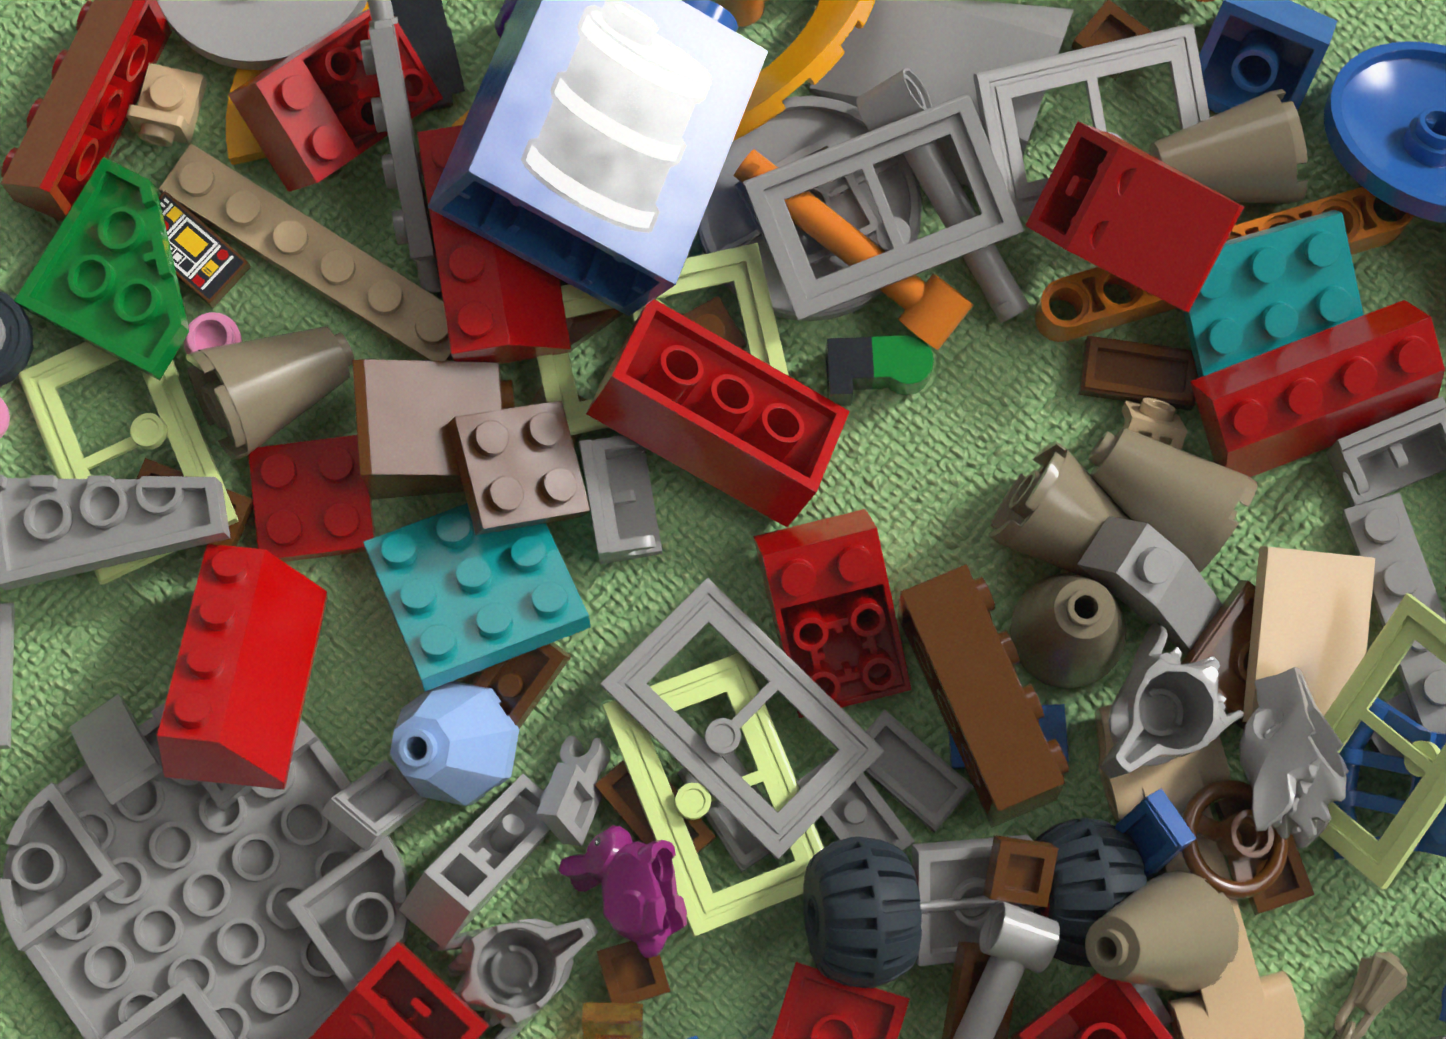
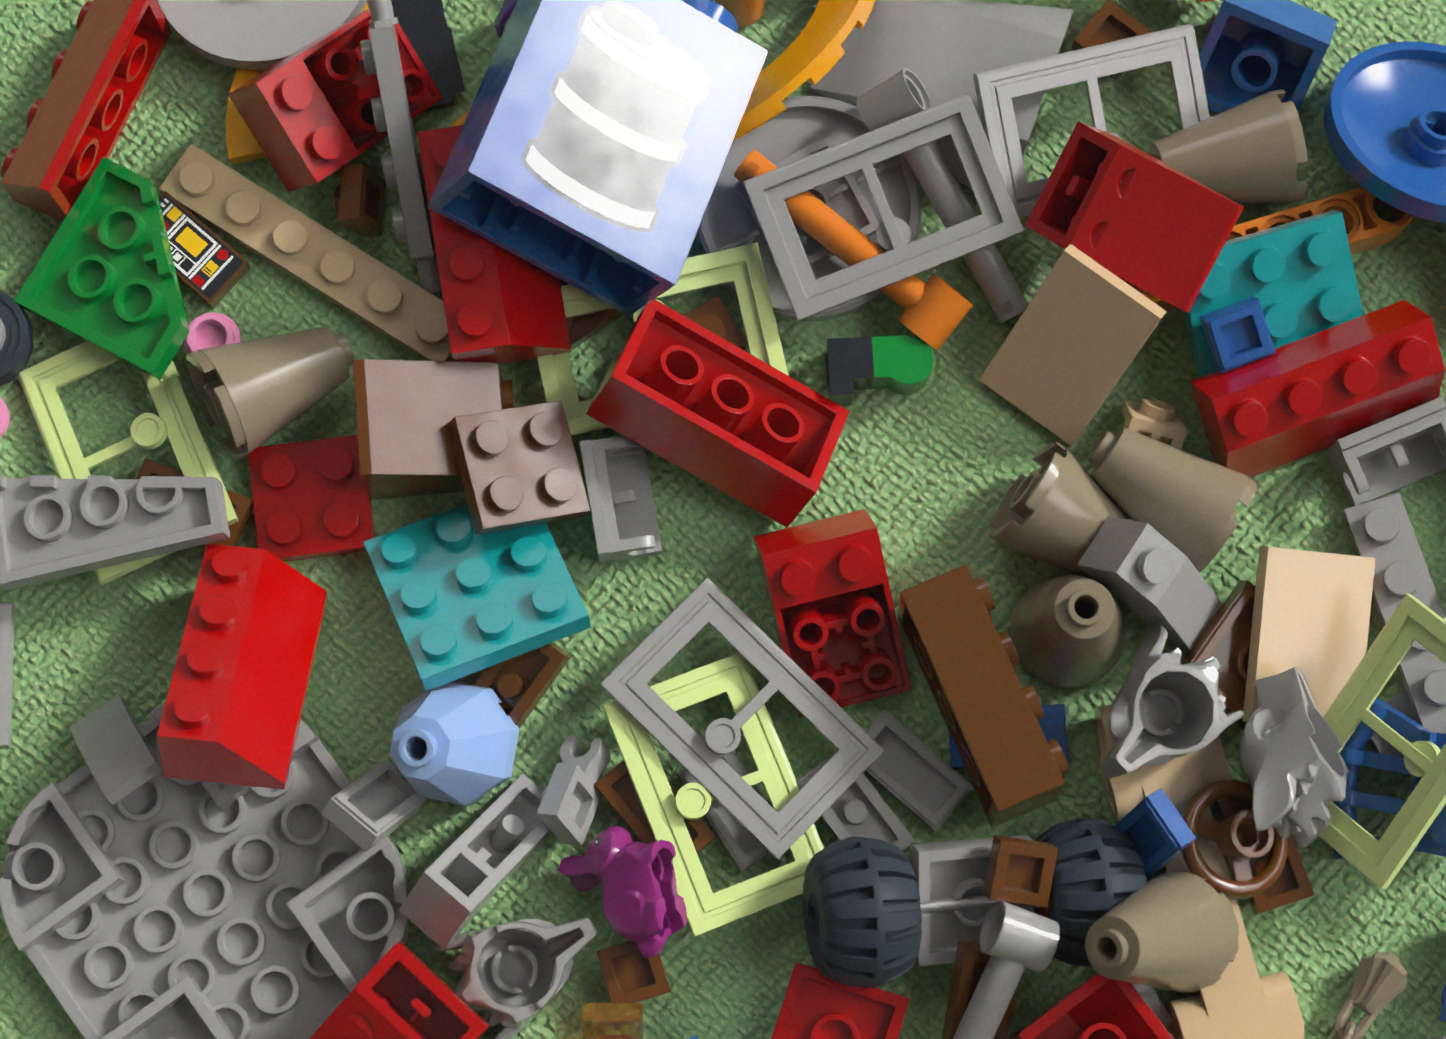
tan bracket [126,63,207,147] -> none
reddish brown tile [1078,335,1198,411] -> none
none -> reddish brown plate [334,164,386,237]
none -> tan tile [979,244,1167,446]
none -> blue tile [1199,296,1276,373]

